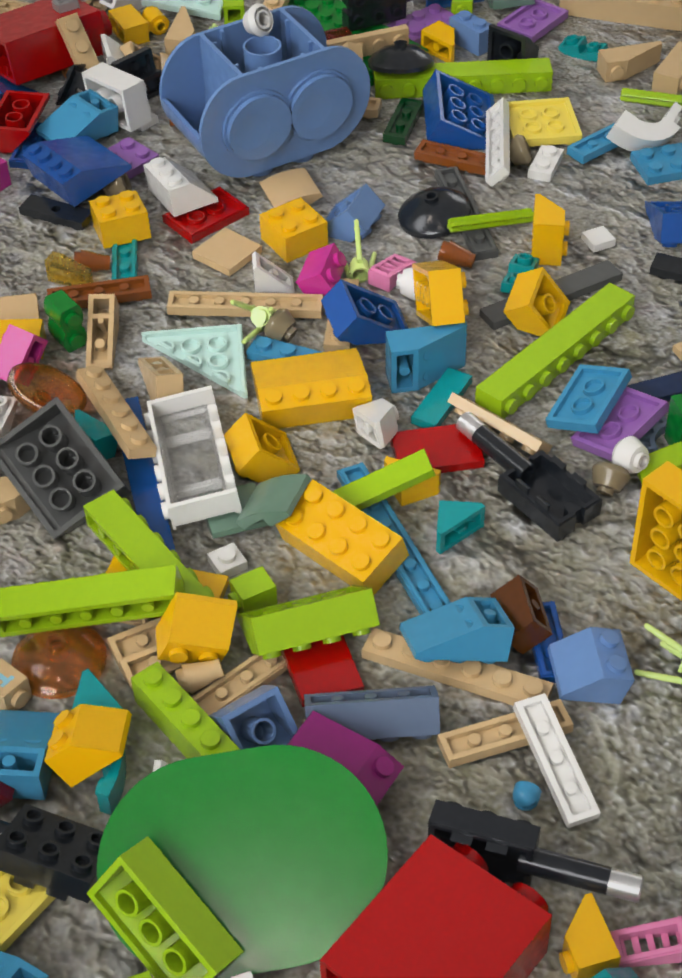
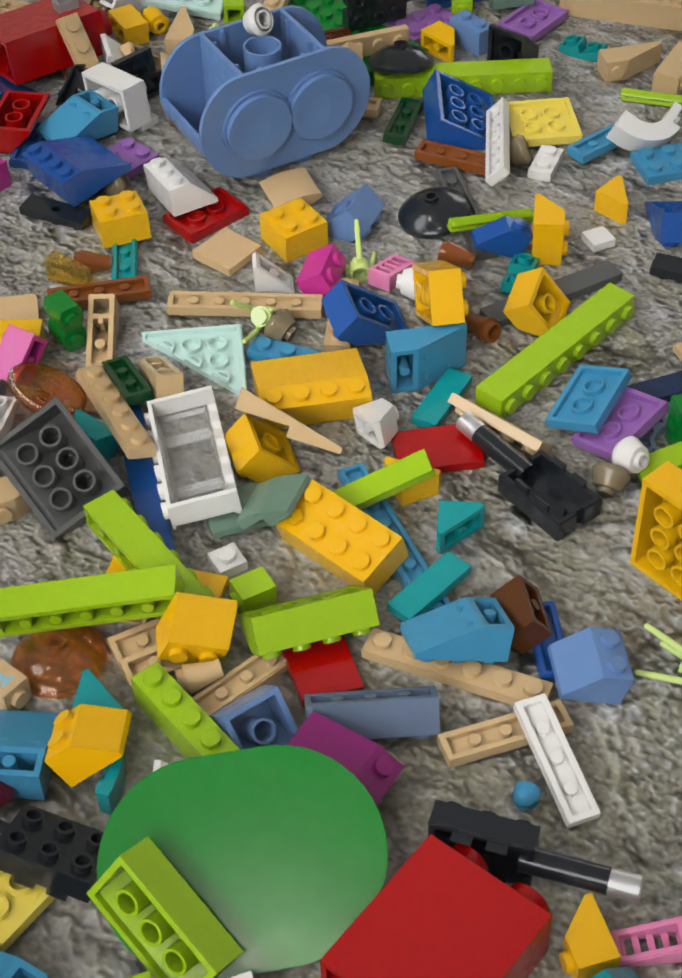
none -> dark green plate [101,355,154,406]
none -> tan slope [235,387,342,455]
none -> teal tile [387,551,471,621]
none -> dark orange cone [465,313,501,343]
none -> blue slope [471,216,533,258]
none -> yellow slope [594,175,629,224]

